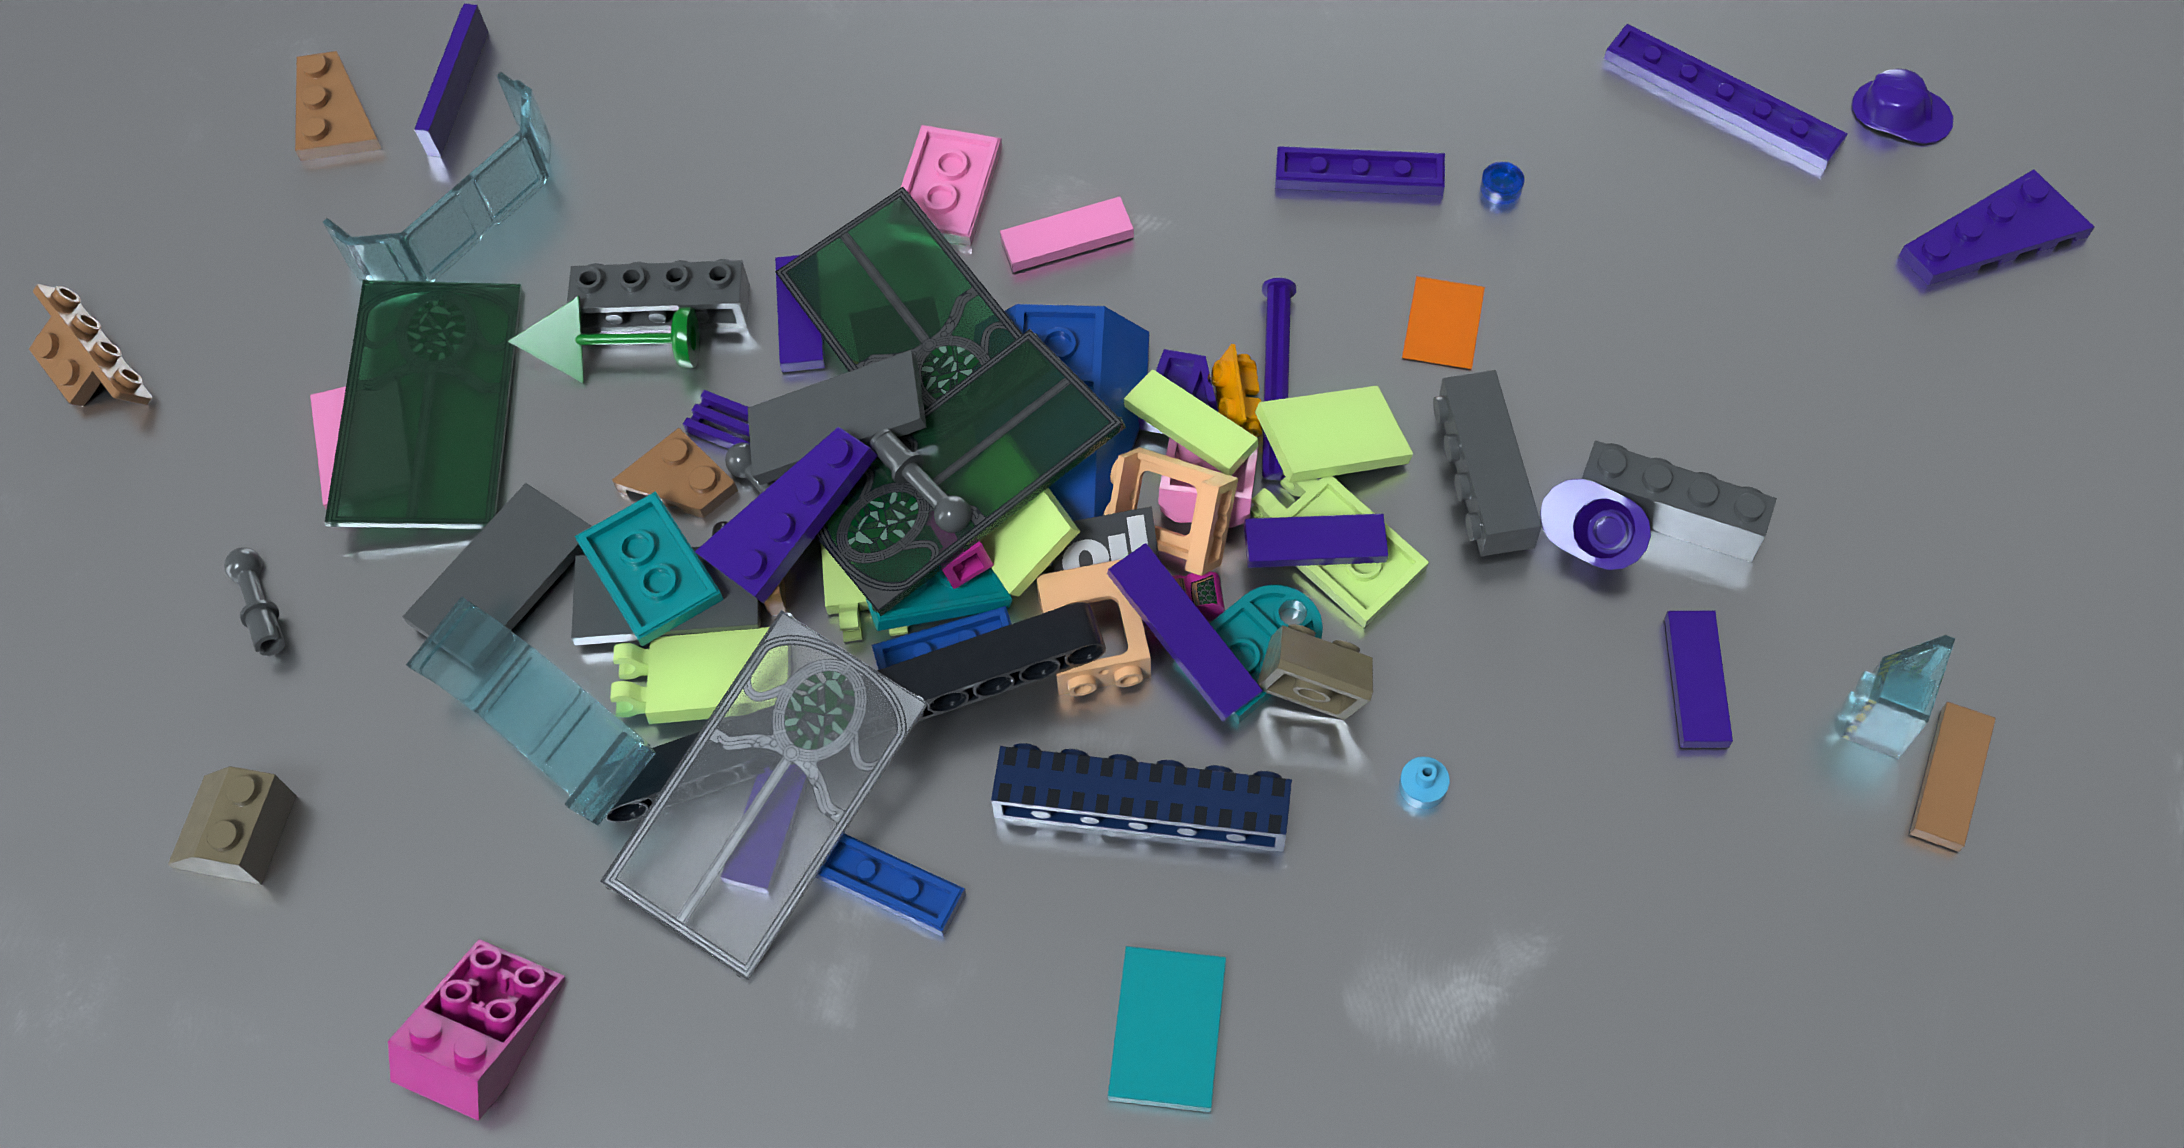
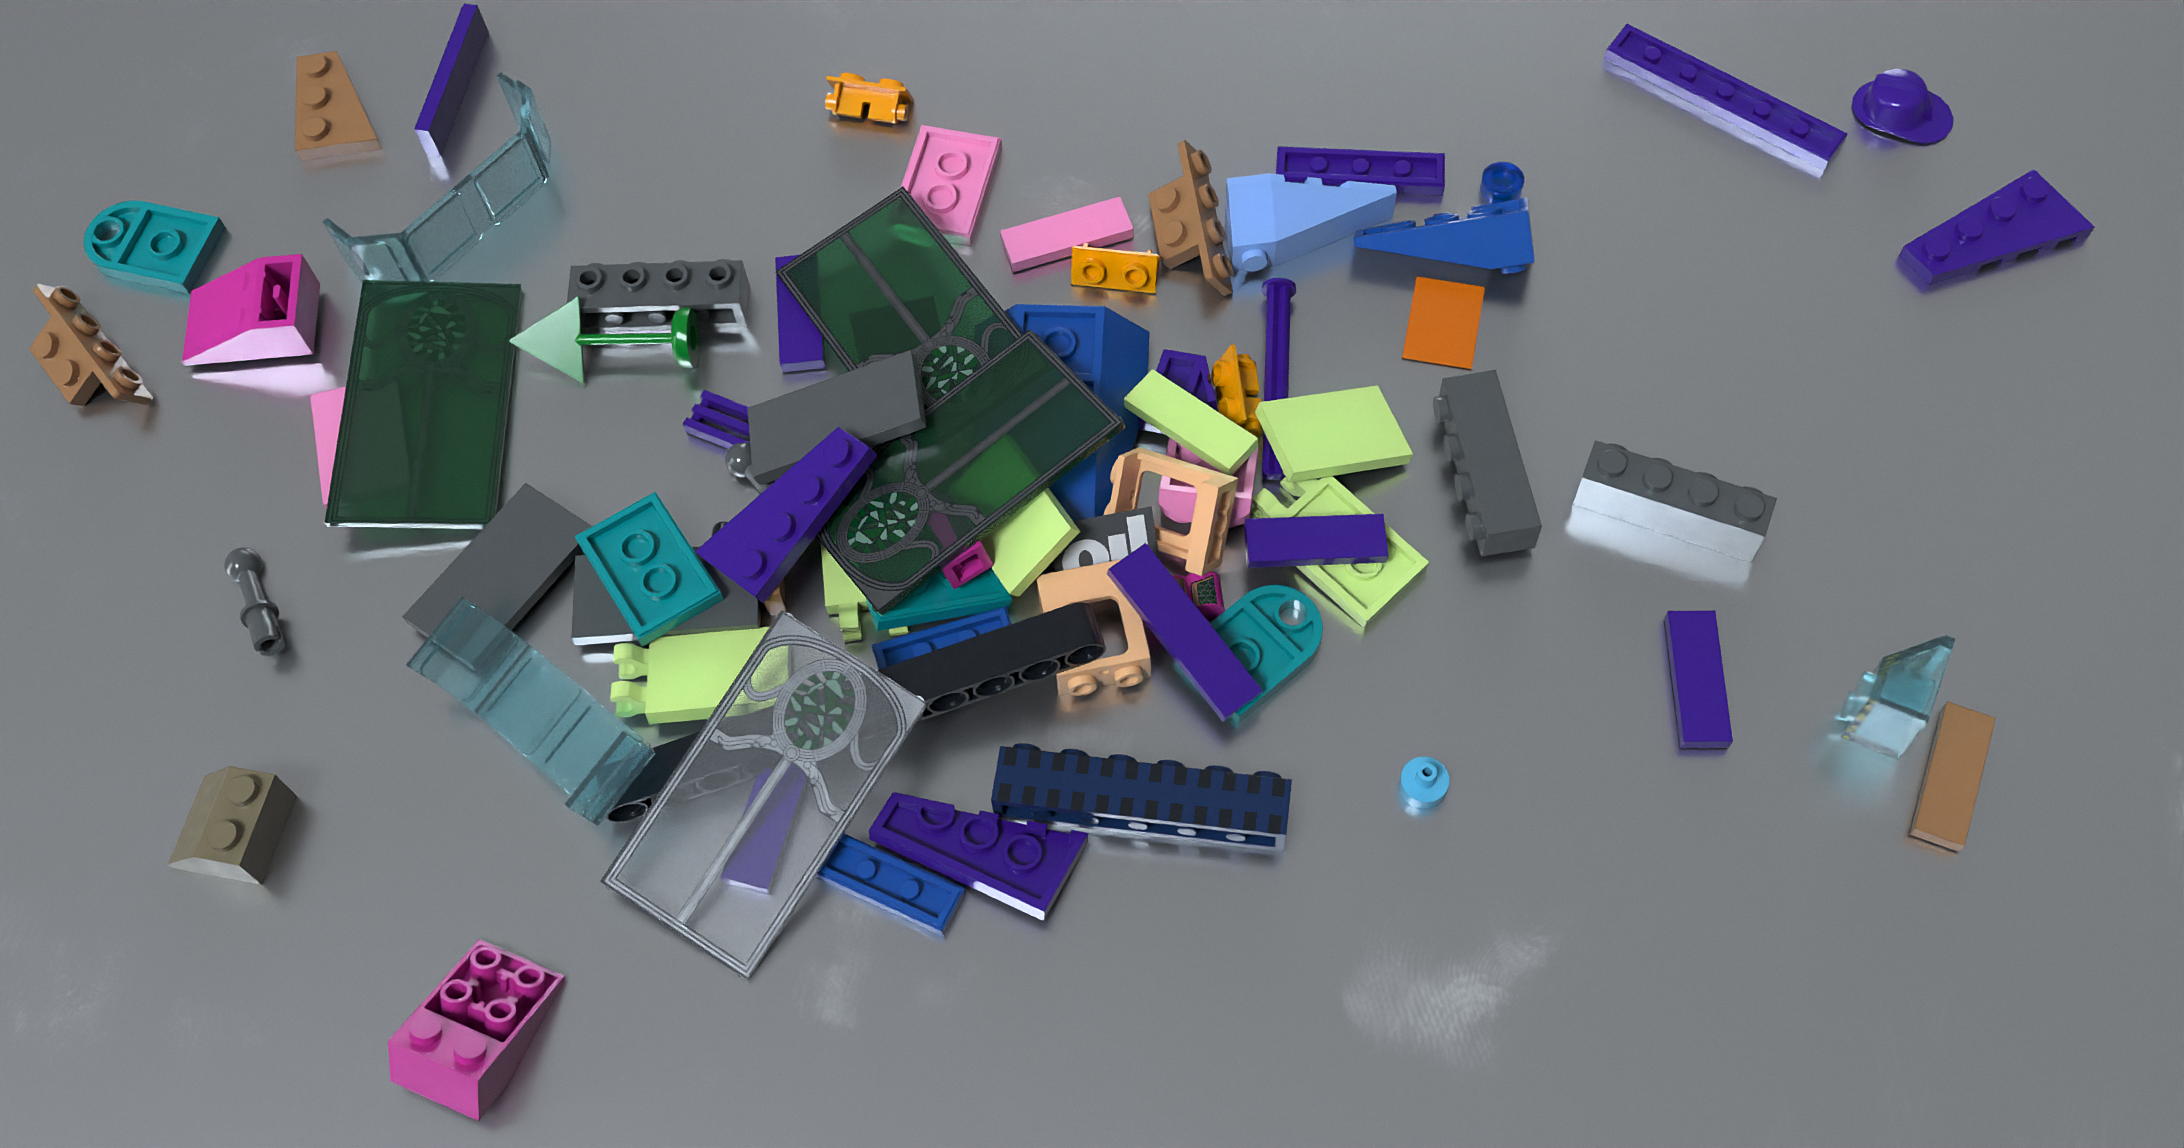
medium nougat wing [612,428,738,518] -> none
dark grey pin [870,428,972,533] -> none
teal tile [1108,946,1226,1113] -> none
dark tan slope [1257,624,1373,720] -> none
dark purple piece [1540,479,1651,570] -> none
none -> teal tile [83,201,225,294]
none -> dark pink slope [182,254,320,366]
none -> light orange hinge [825,73,914,124]
none -> dark purple wing [869,792,1089,921]
none -> light orange hinge [1071,243,1160,293]
none -> medium nougat bracket [1148,140,1233,296]
none -> light blue wedge [1225,173,1397,272]
none -> blue wedge [1353,197,1535,274]

